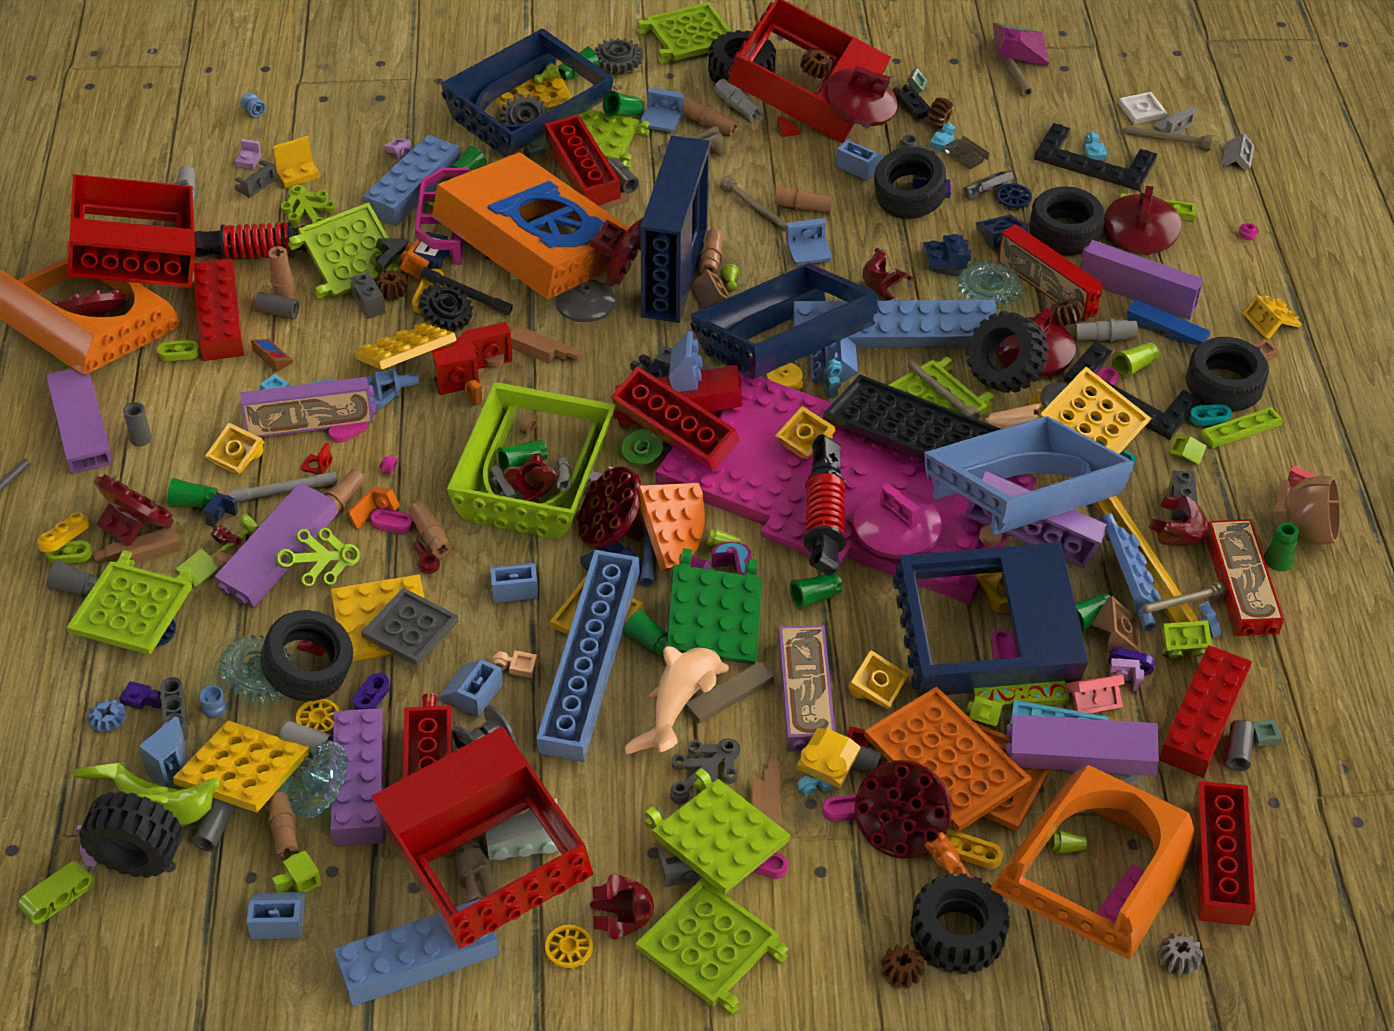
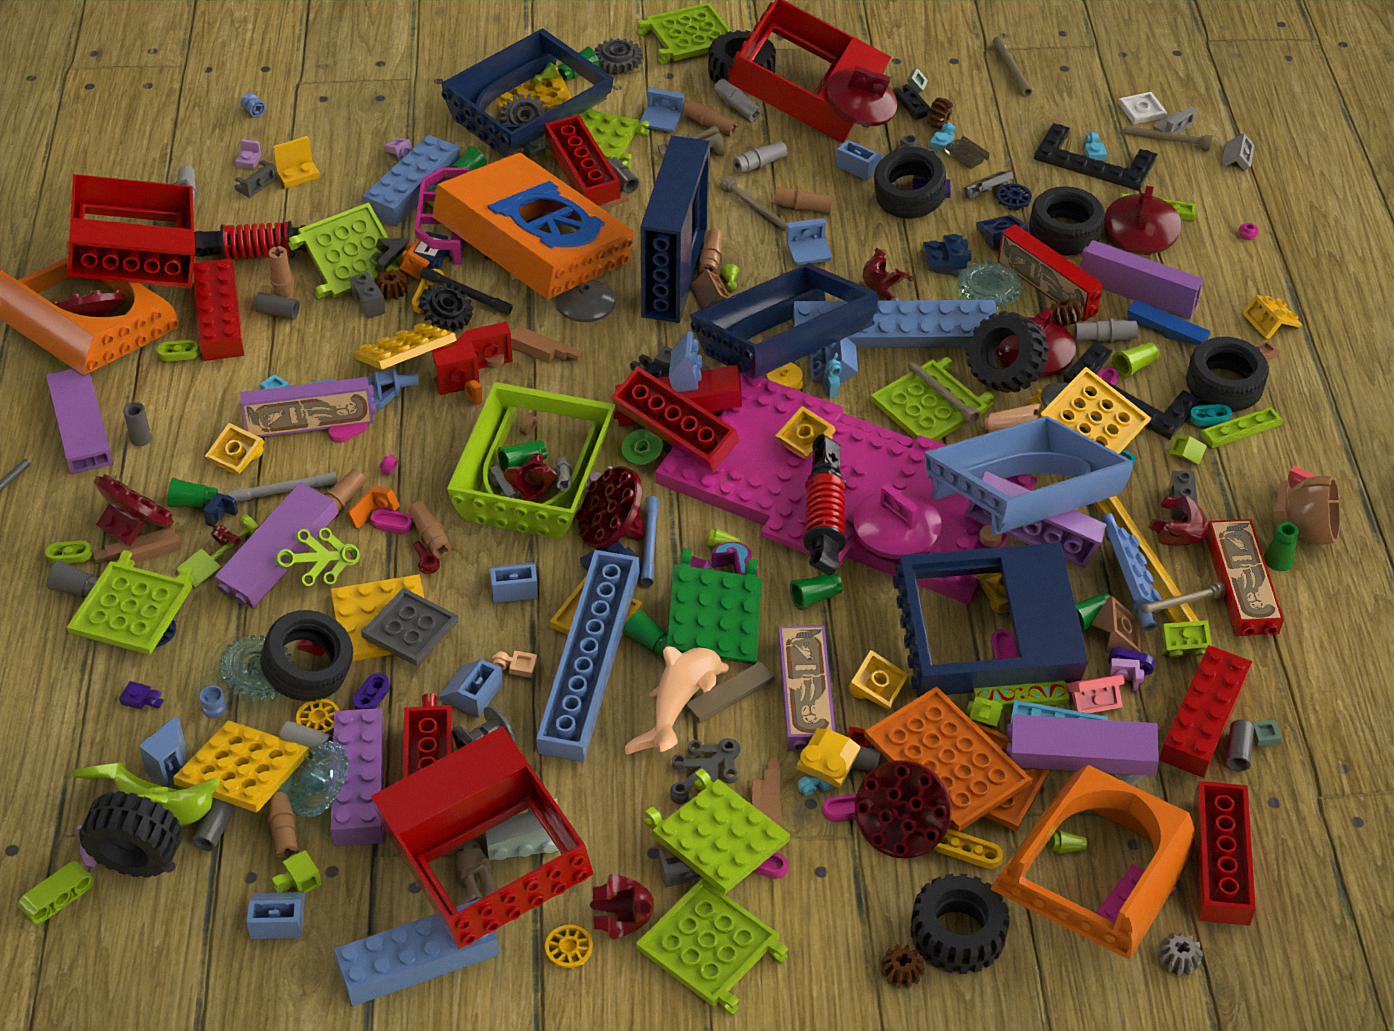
yellow plate [37,512,89,552] -> none
medium blue gear [87,699,126,732] -> none
dark grey beam [161,677,188,741] -> none
medium nougat tile [213,551,233,569] -> none
dark orange slope [251,339,293,372] -> none
lime plant [281,185,336,225] -> none
red bracket [301,442,333,475] -> none
dark red bracket [590,217,643,287] -> none
green plant [603,91,644,116] -> none
orange plate [634,483,705,571] -> none
red slope [777,116,800,137] -> none
reddish brown gear [800,48,832,79] -> none
black plate [823,374,1001,460] -> none
orange animal [925,832,971,878] -> none
magenta slope [993,22,1049,66] -> none
medium blue plate [1199,601,1221,638] -> none
none -> light grey piece [732,141,787,173]

